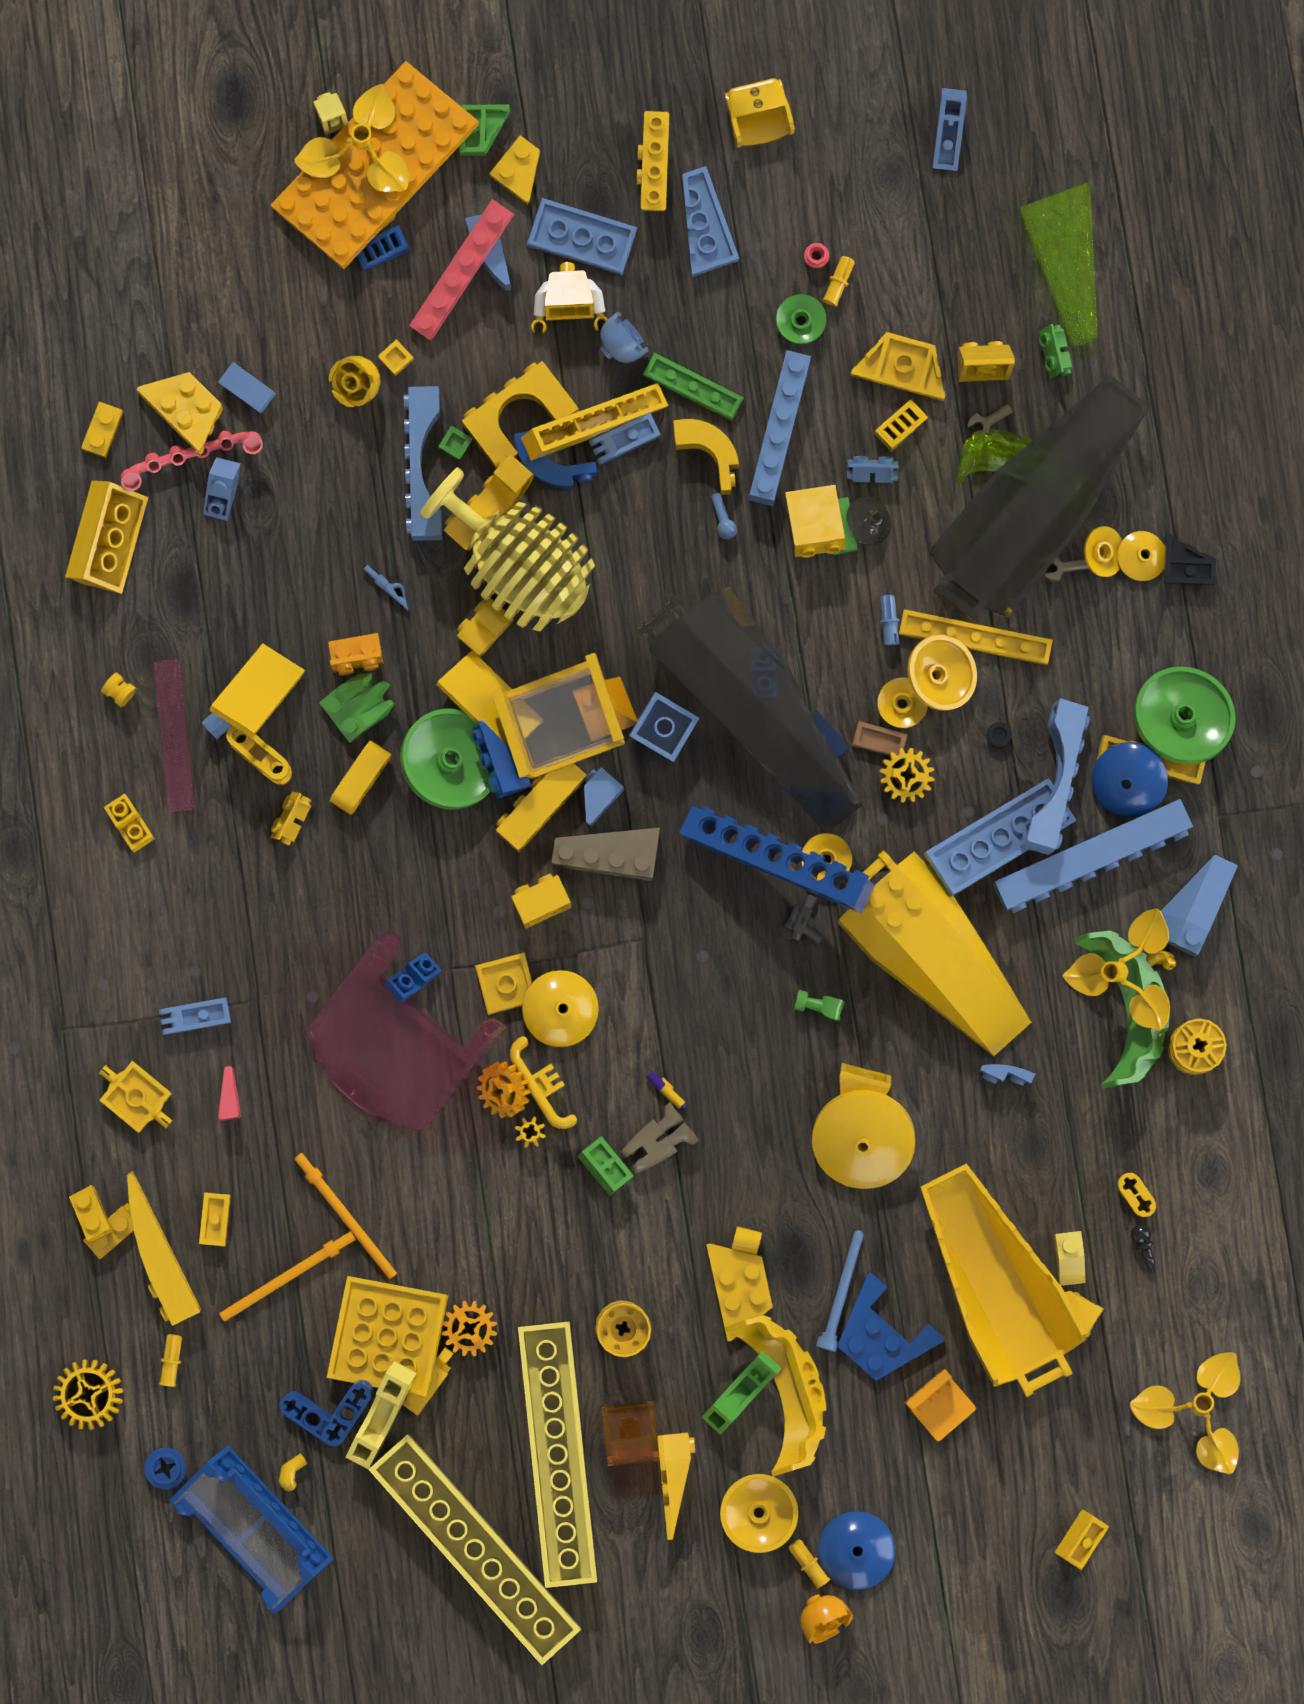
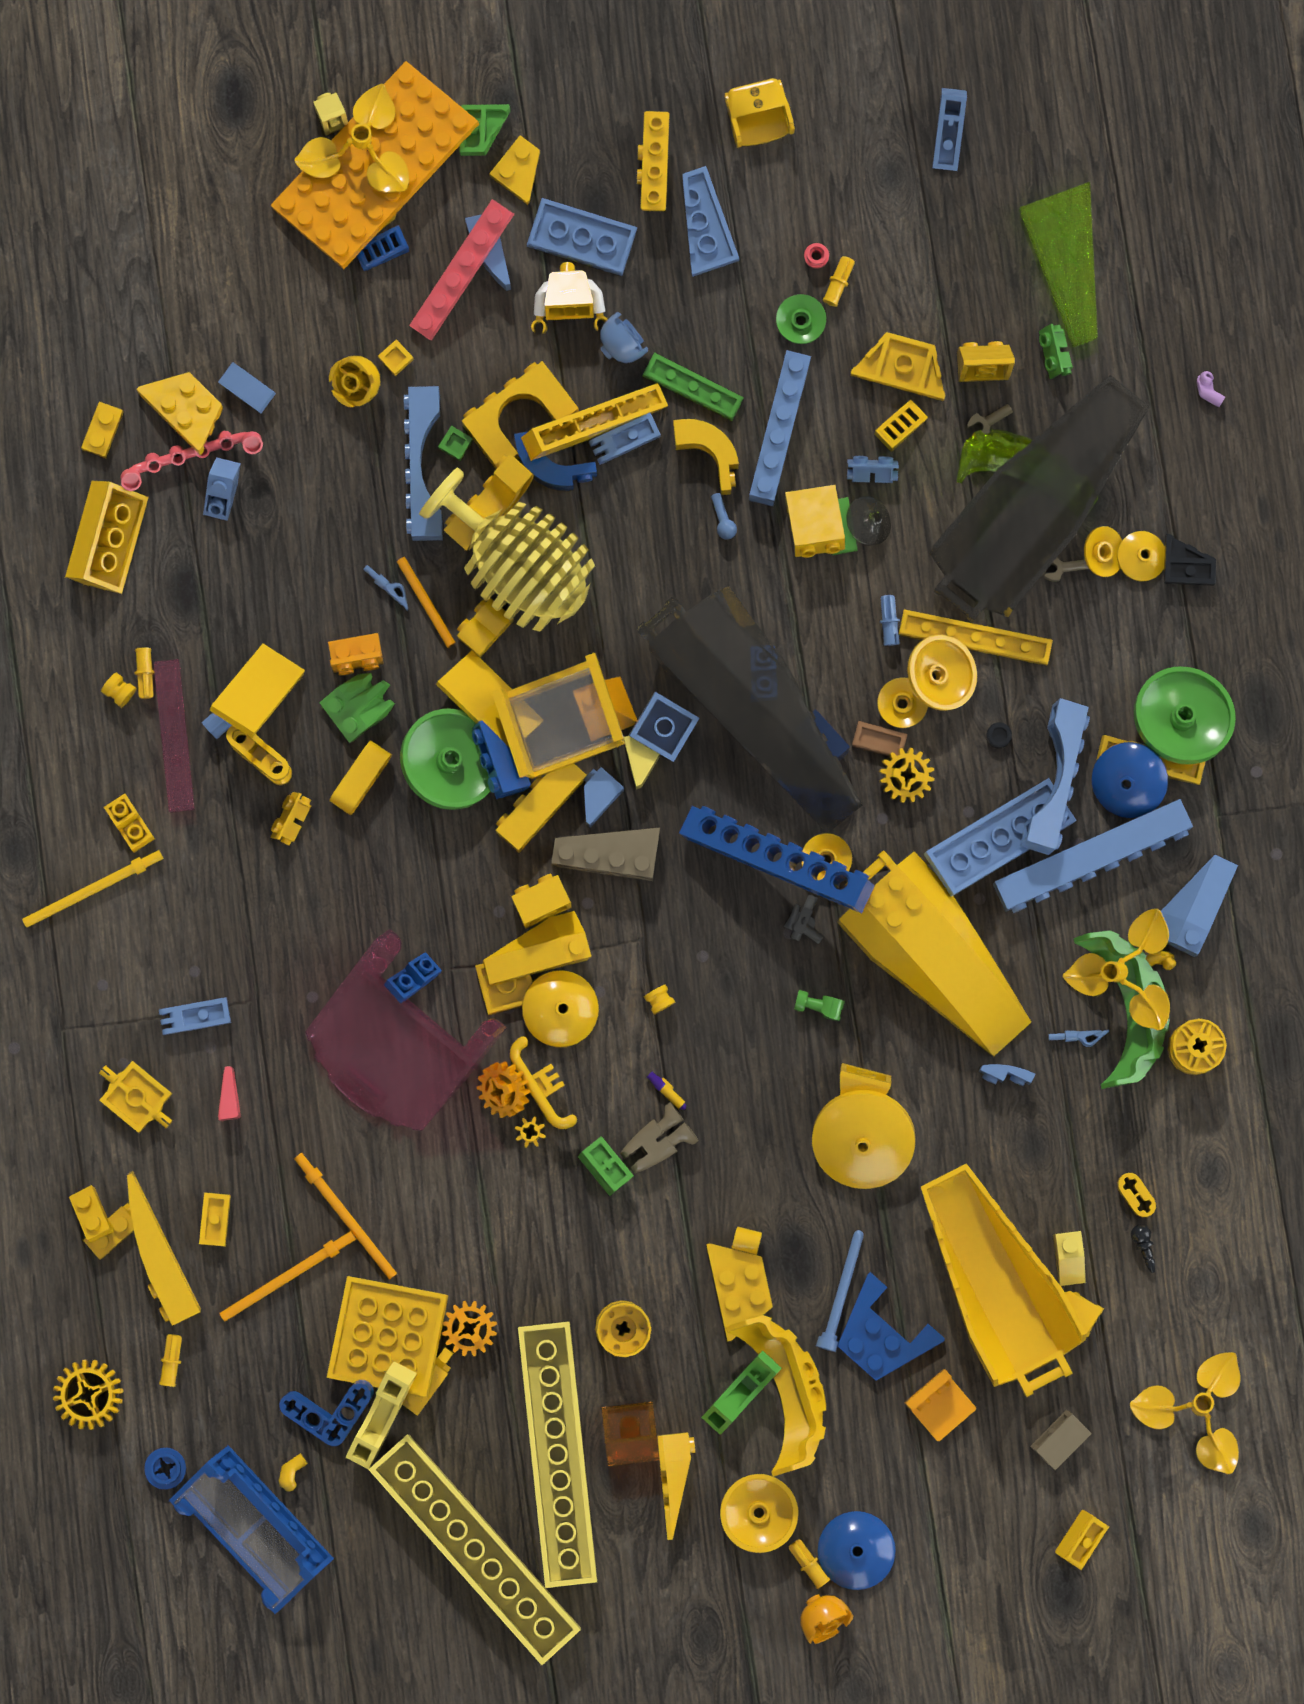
none -> yellow bar [22,850,164,928]
none -> yellow axle [134,648,155,699]
none -> light orange bar [397,557,456,648]
none -> yellow wedge [483,911,591,985]
none -> light yellow slope [624,736,660,789]
none -> yellow wheel [644,984,675,1015]
none -> dark tan hinge [1030,1410,1092,1470]
none -> medium blue hand [1048,1030,1109,1047]
none -> lavender arm [1196,371,1225,407]

